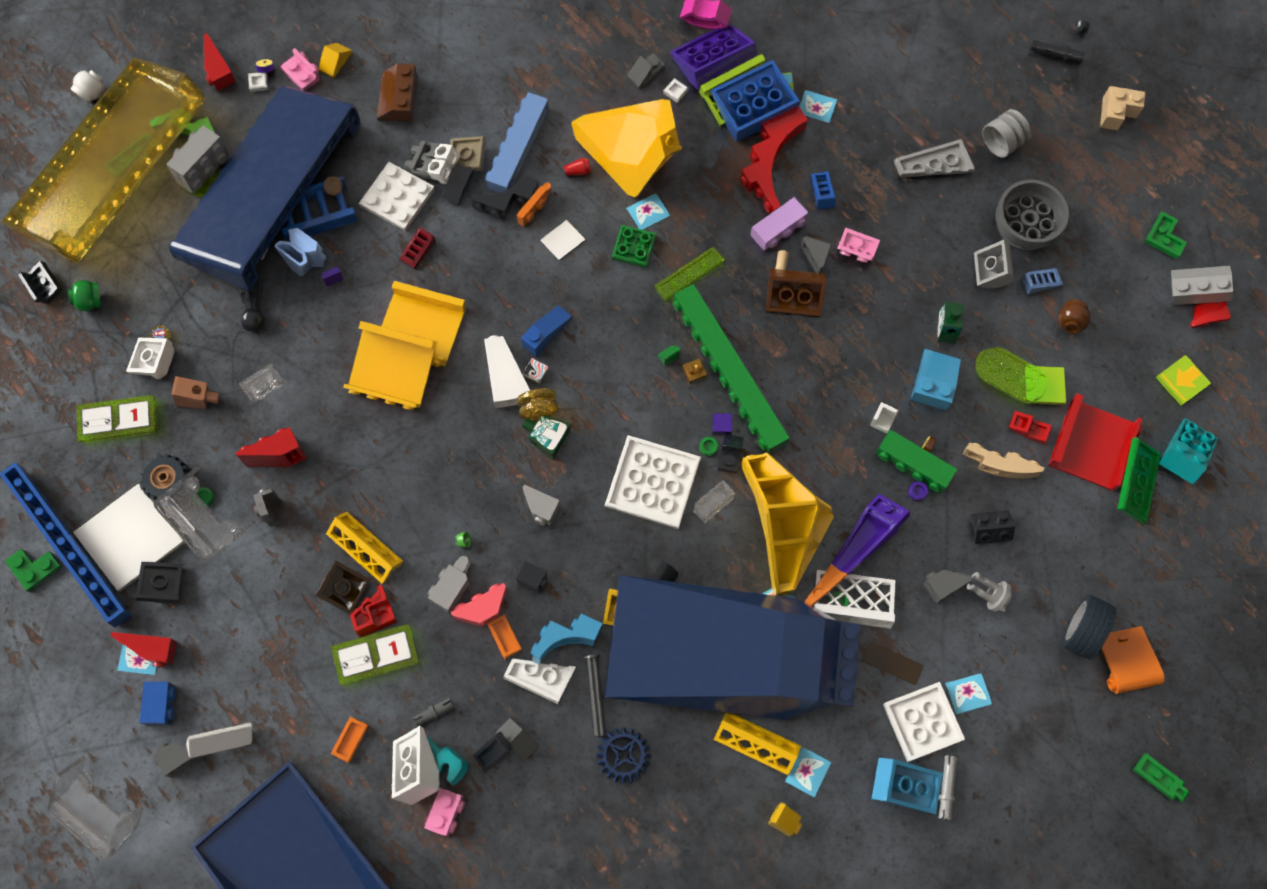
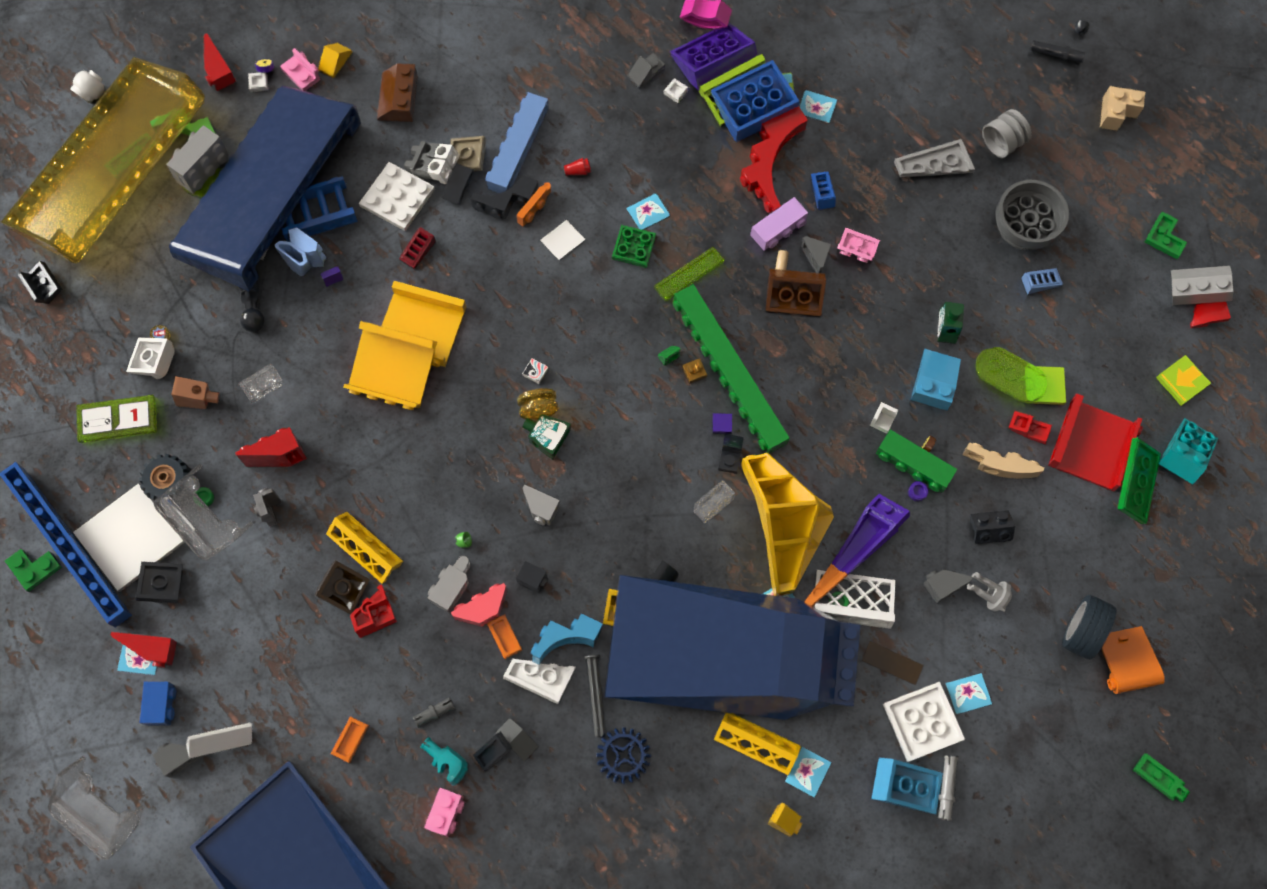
green piece [68,280,101,312] -> none
clear orange tile [324,177,343,196] -> none
tile [331,624,419,686] -> none
white slope [392,726,439,805] -> none
white slope [484,335,533,408] -> none
blue slope [521,306,572,357] -> none
yellow panel [571,99,682,197] -> none
white tile [605,435,701,529] -> none
green tile [699,437,719,457] -> none
light grey brick [974,240,1014,288] -> none
reddish brown piece [1058,299,1091,334] -> none

